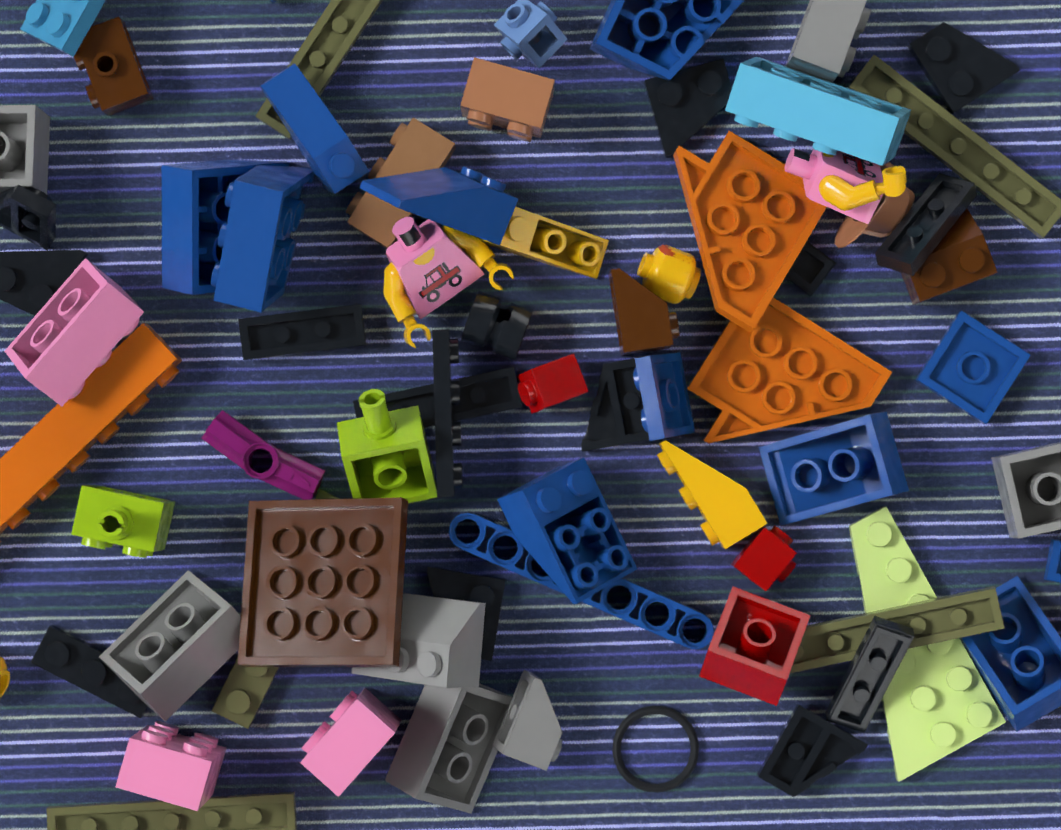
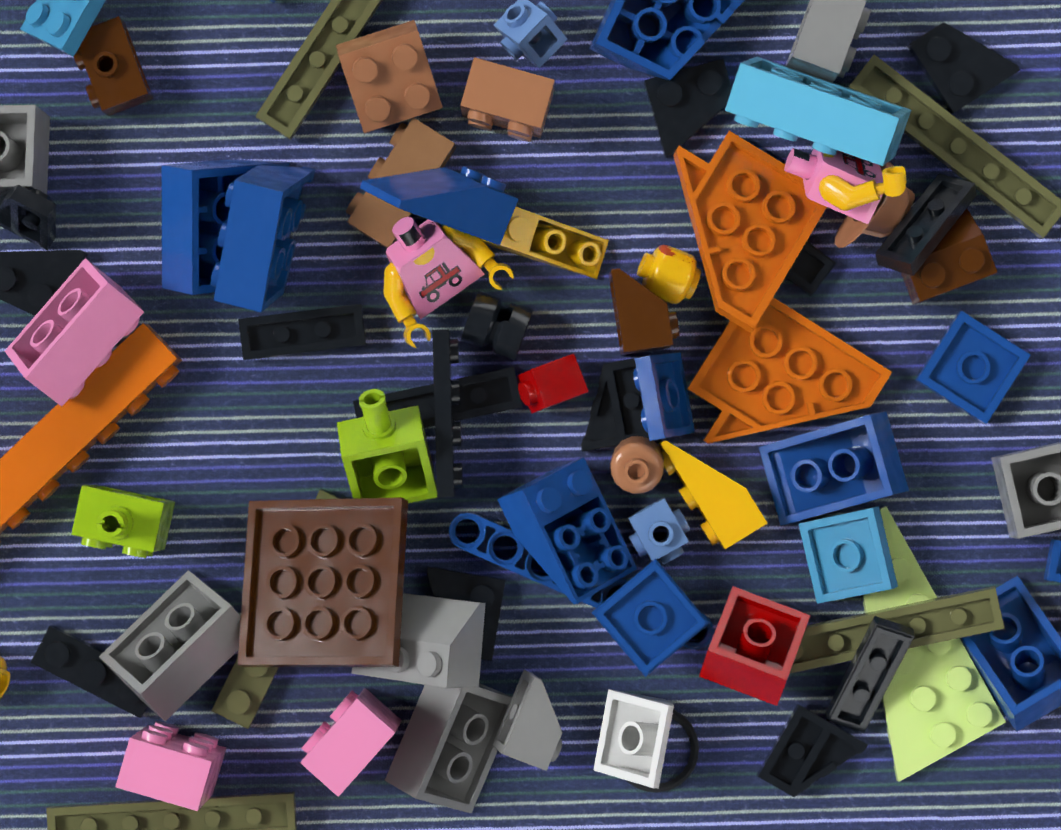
magenta piece [201,410,326,500] -> none
blue slope [260,64,369,194] -> none
red brick [731,525,797,591] -> none
none -> nougat brick [336,20,443,133]
none -> blue plate [591,559,709,677]
none -> white slope [593,689,674,789]
none -> nougat head [610,436,664,494]
none -> medium blue brick [627,498,691,564]
none -> dark azure plate [799,506,898,604]

